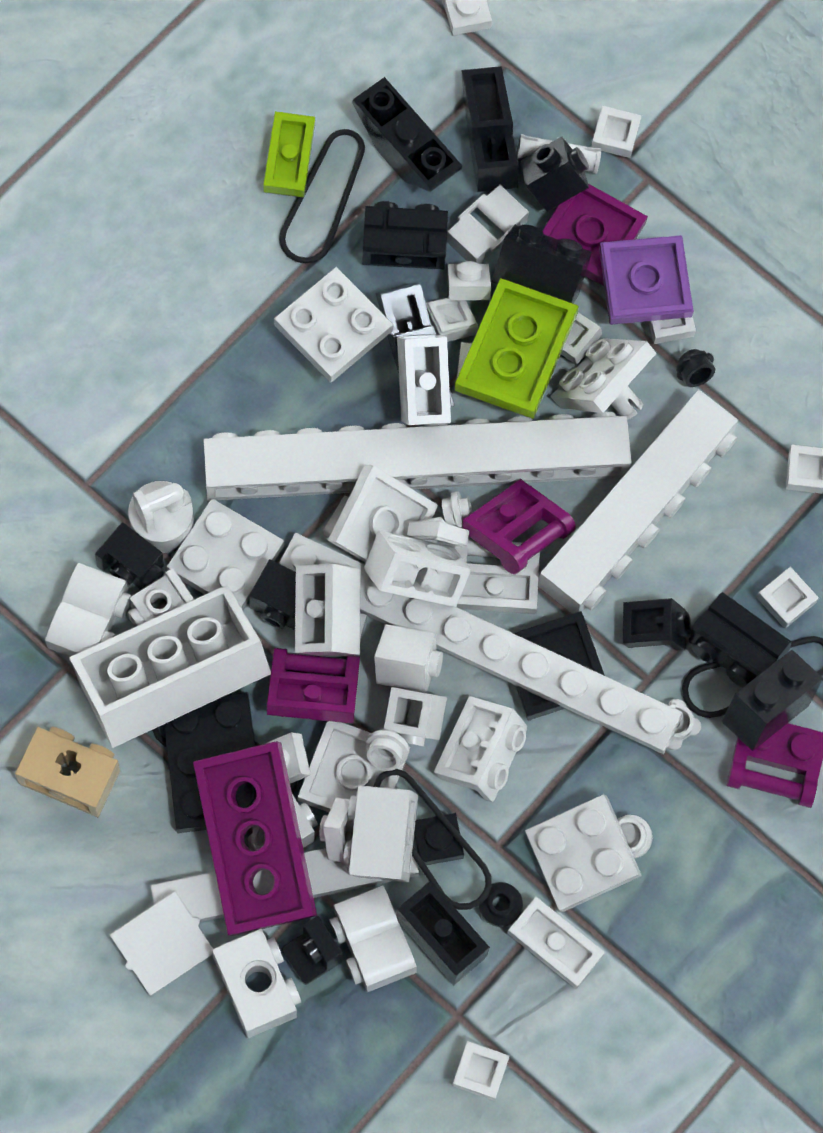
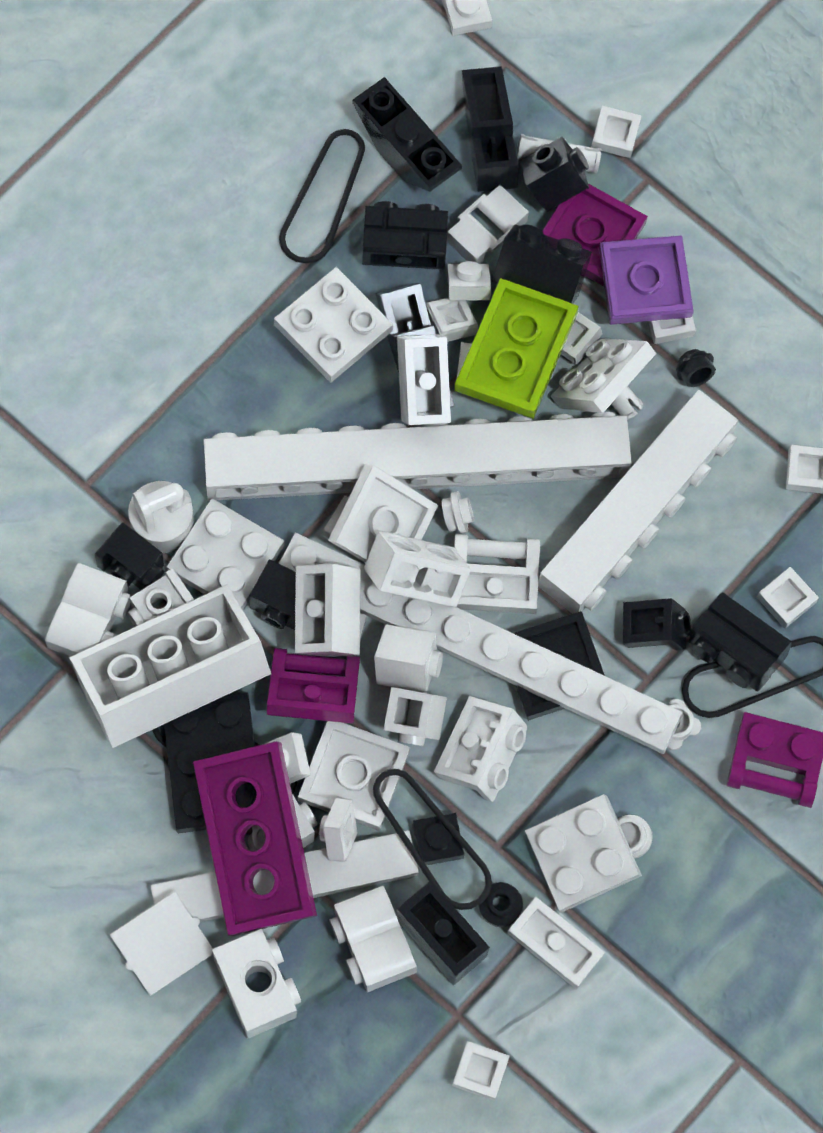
tan brick [15,727,120,818] -> none
lime plate [263,111,316,198] -> none
black bracket [282,916,343,985] -> none
white brick [344,786,418,882] -> none
white plate [366,730,409,771] -> none
white tile [407,517,469,547] -> none
magenta plate [462,479,576,574] -> none
black brick [722,650,823,751] -> none

